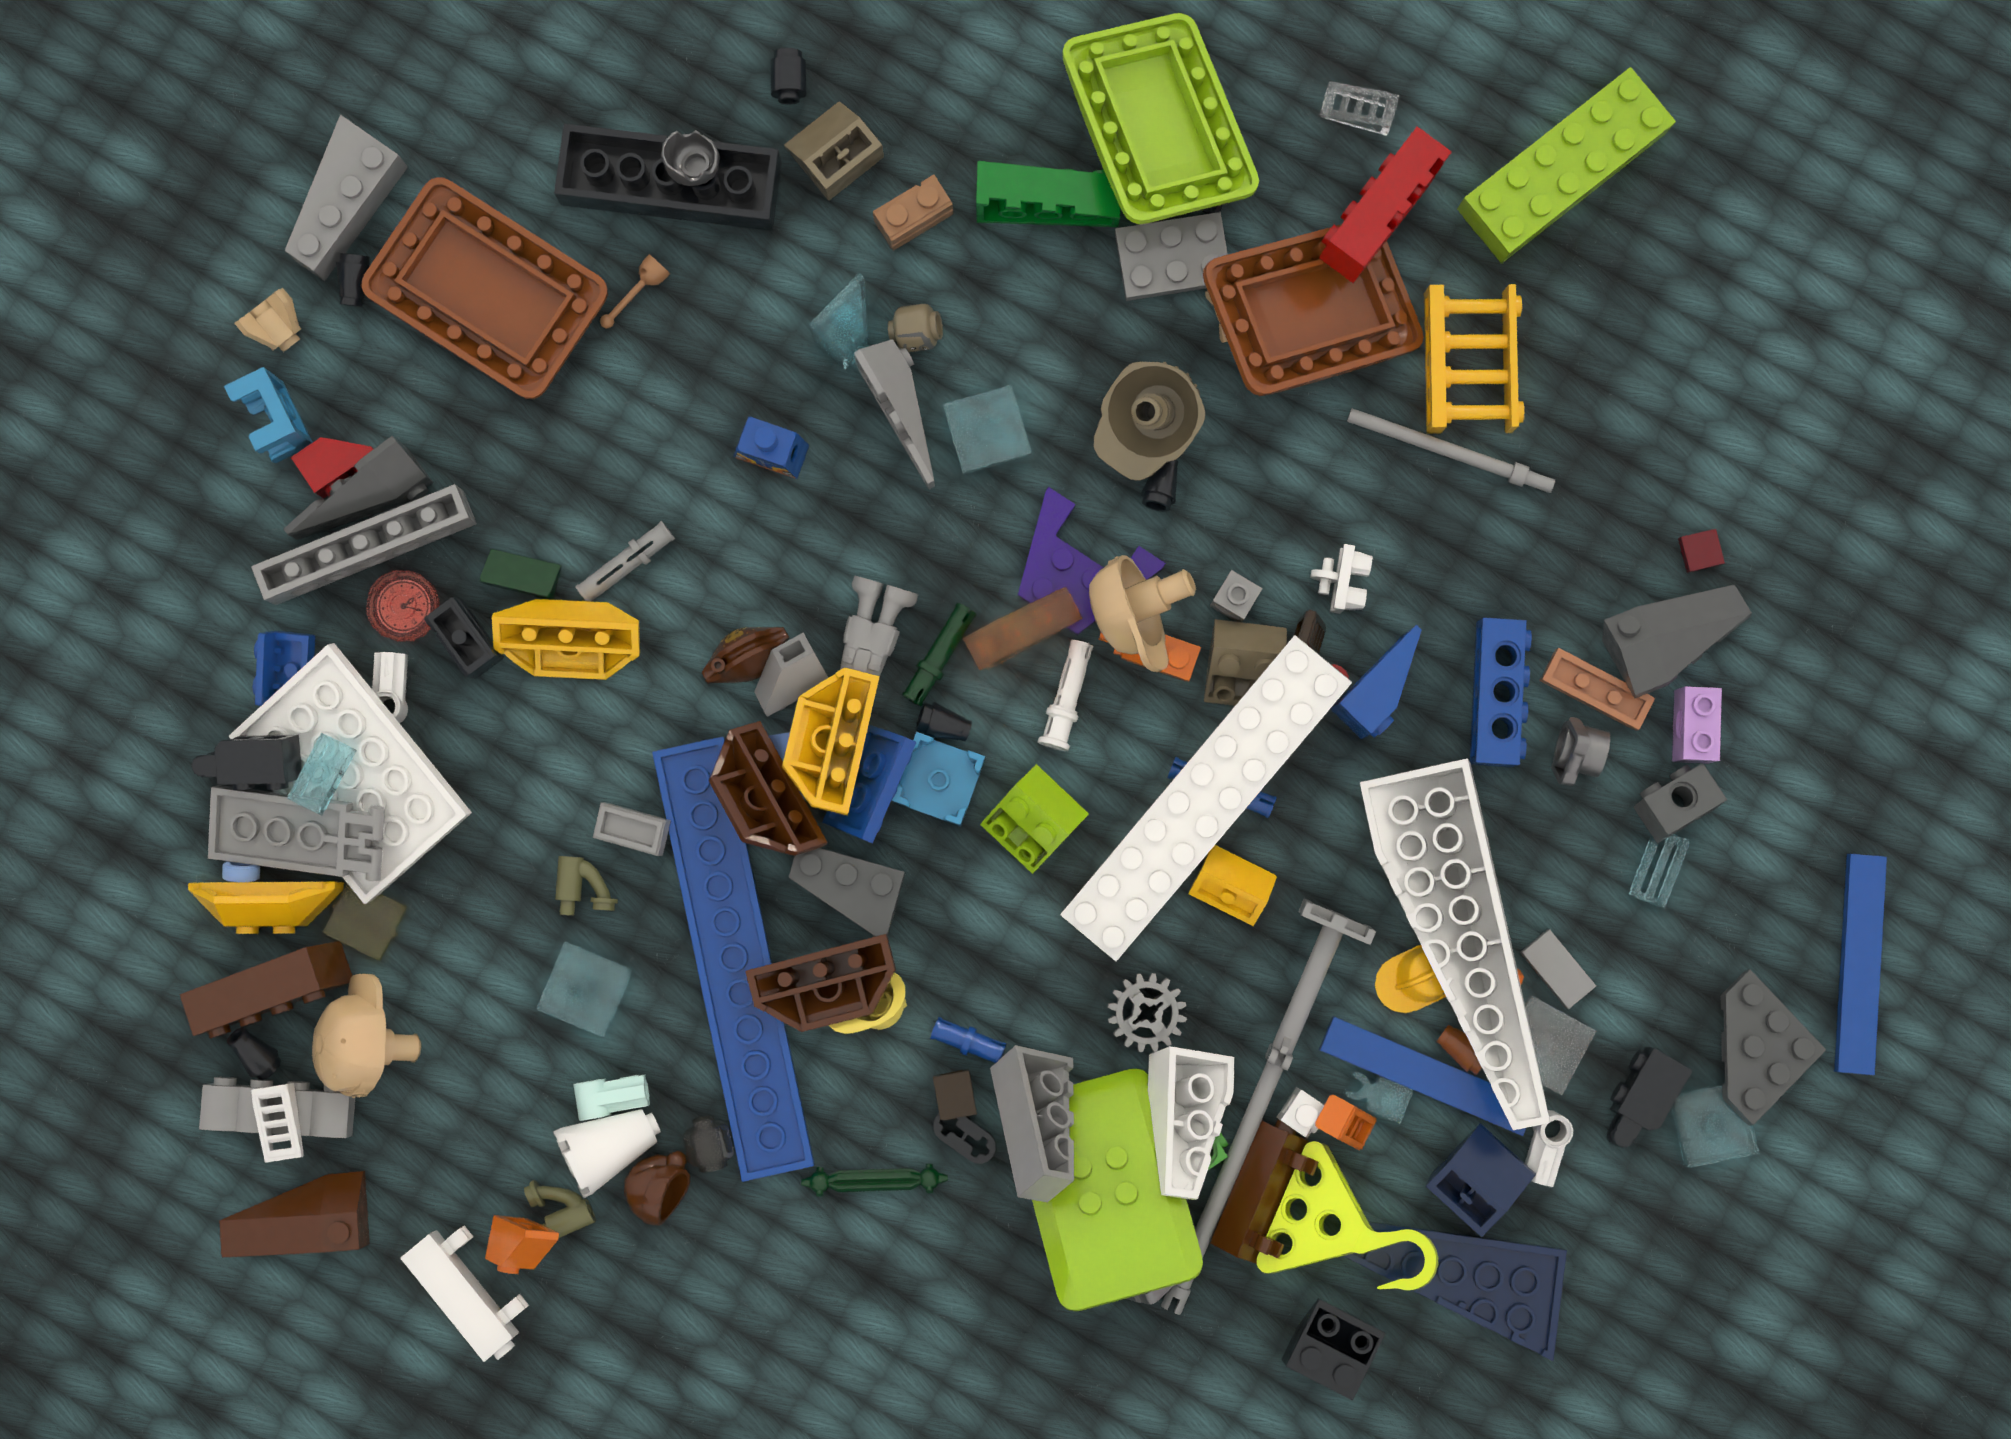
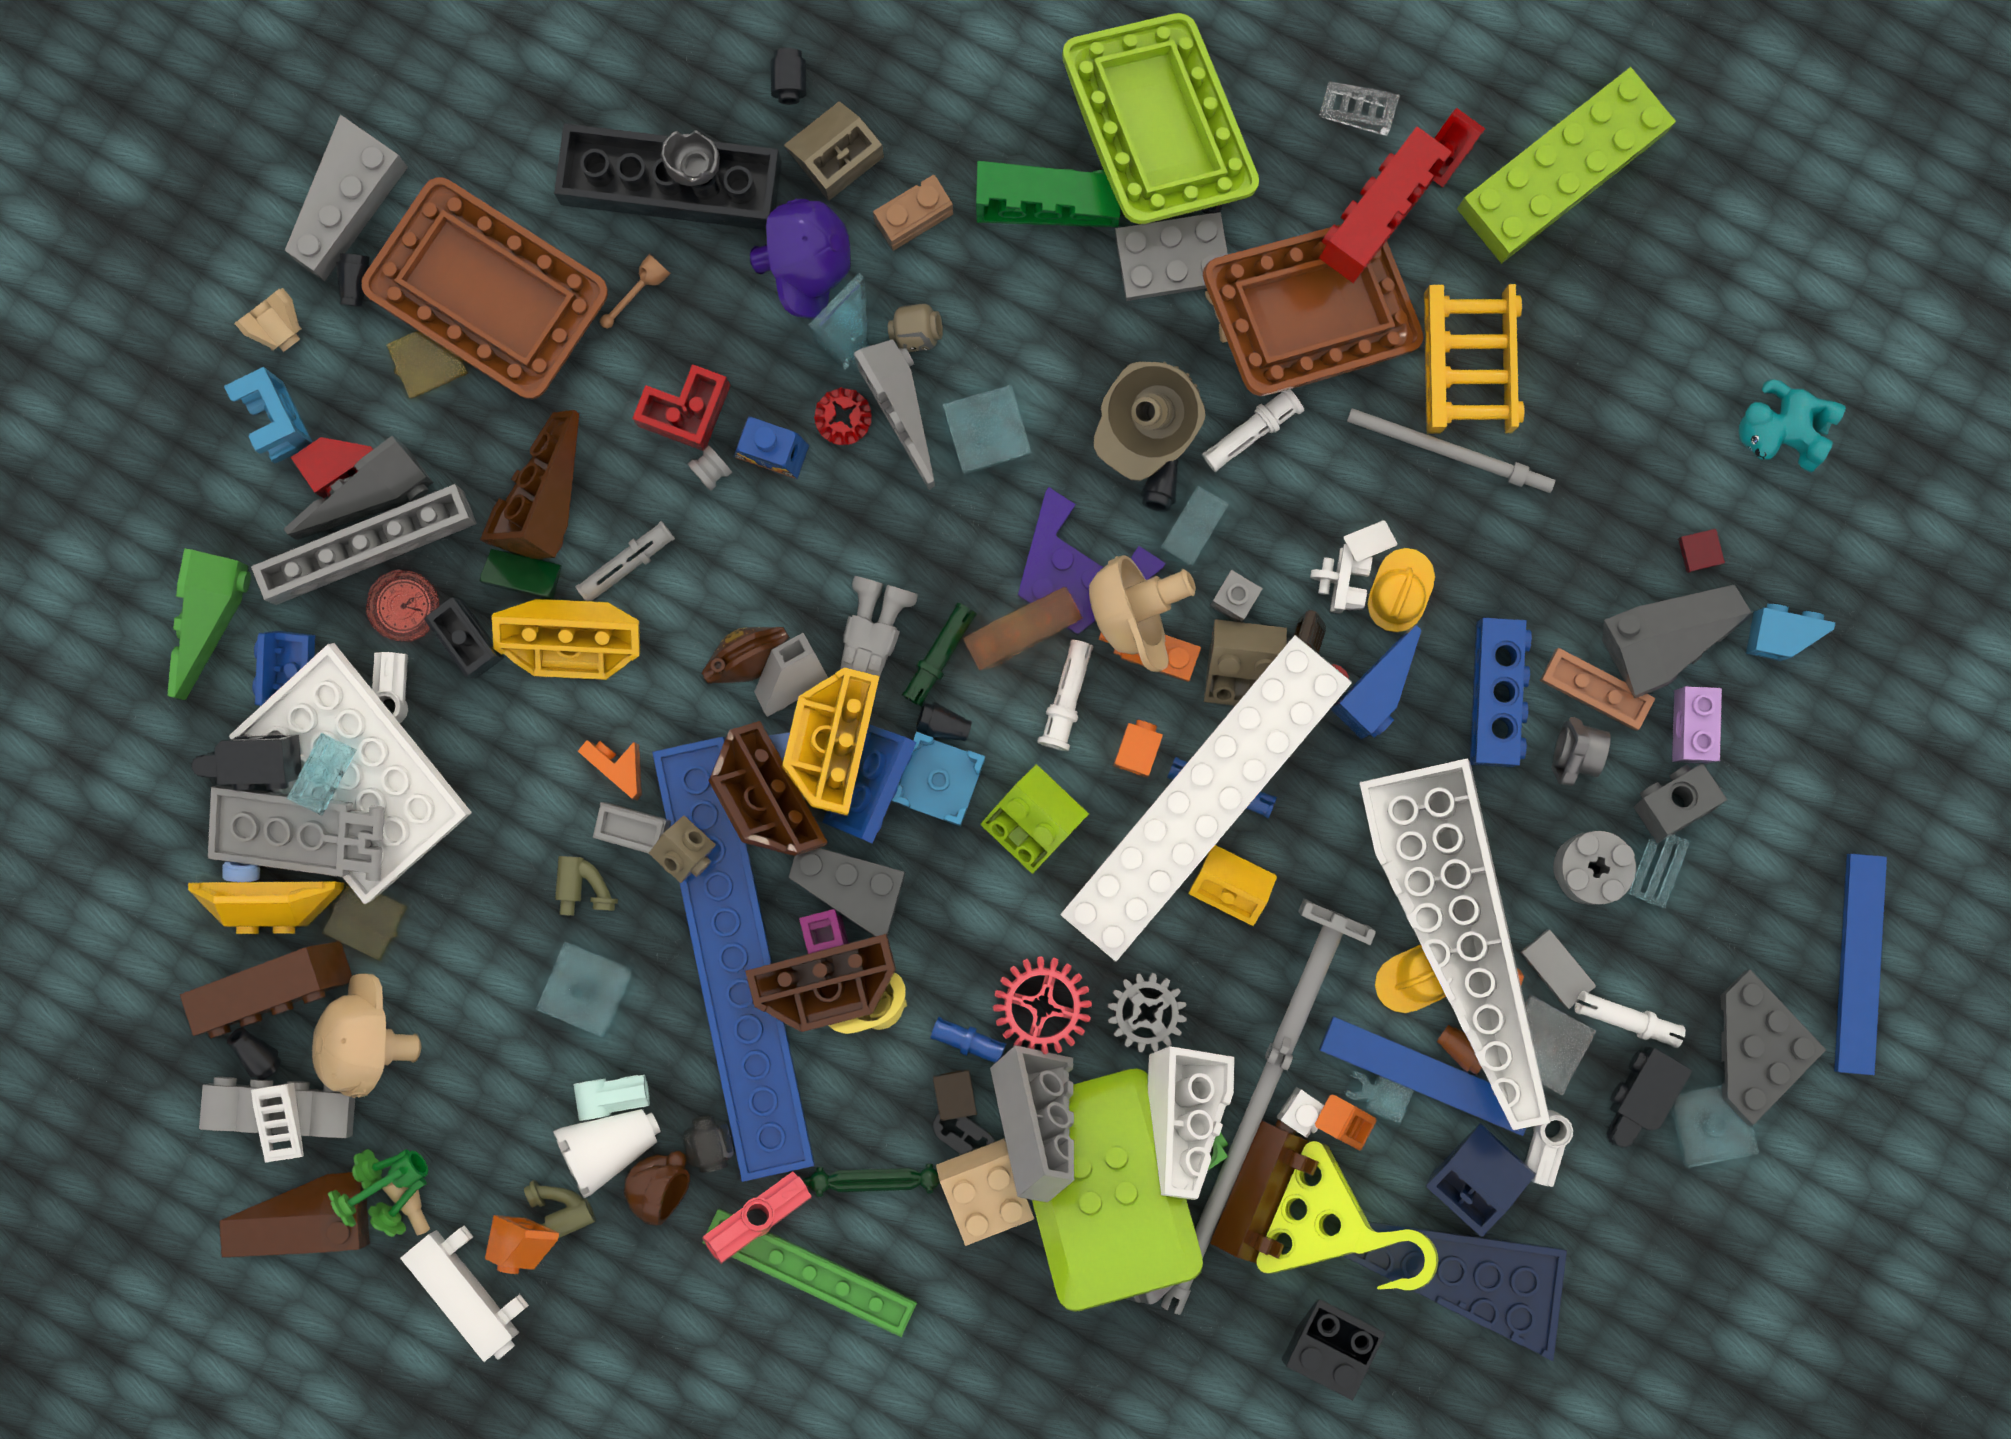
none -> bright green wedge [167,548,251,700]
none -> plant [328,1149,428,1237]
none -> tan cone [382,1175,430,1236]
none -> clear yellow piece [386,331,468,399]
none -> reddish brown wedge [480,410,579,559]
none -> orange slope [578,740,642,800]
none -> red brick [632,364,731,451]
none -> dark tan brick [649,816,716,883]
none -> light grey wheel [687,445,732,491]
none -> coral piece [702,1171,812,1264]
none -> bright green tile [702,1208,917,1337]
none -> dark purple piece [750,198,851,320]
none -> magenta brick [799,909,849,954]
none -> red gear [814,387,872,445]
none -> tan brick [936,1138,1034,1246]
none -> coral gear [993,956,1092,1054]
none -> orange brick [1113,720,1163,778]
none -> clear light blue plate [1161,486,1229,567]
none -> white pin [1202,389,1304,472]
none -> white sticker [1344,520,1397,562]
none -> yellow piece [1367,548,1435,632]
none -> red slope [1433,108,1485,188]
none -> light grey brick [1553,831,1636,905]
none -> white pin [1575,991,1686,1048]
none -> teal animal [1738,379,1846,473]
none -> dark azure slope [1746,604,1835,661]

